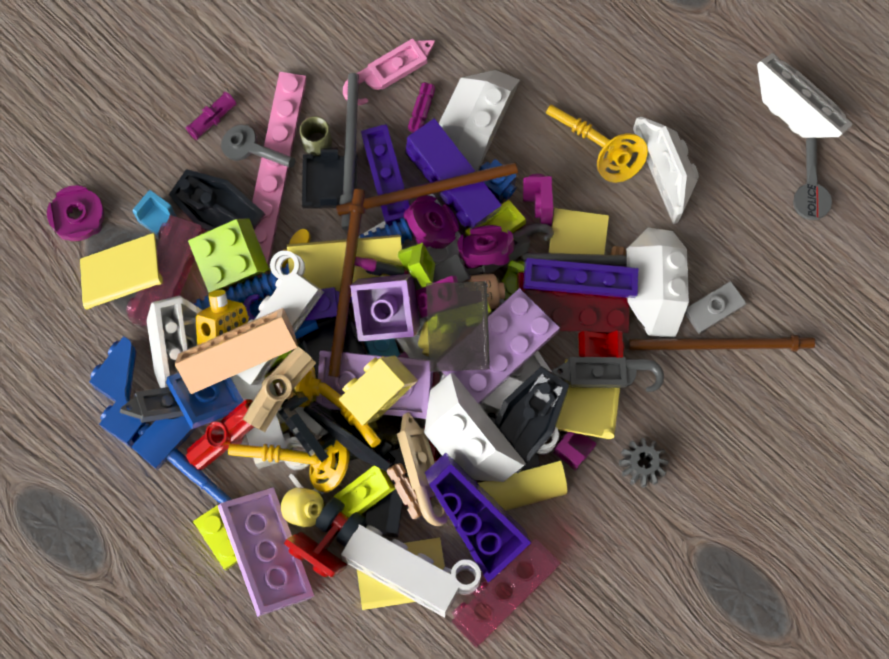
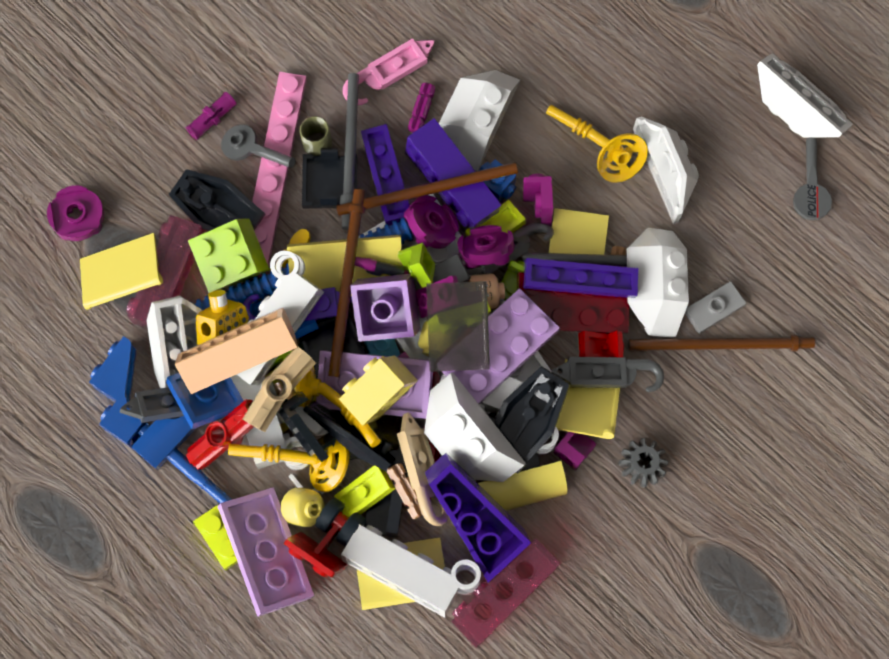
dark azure panel [132,190,176,237] -> none

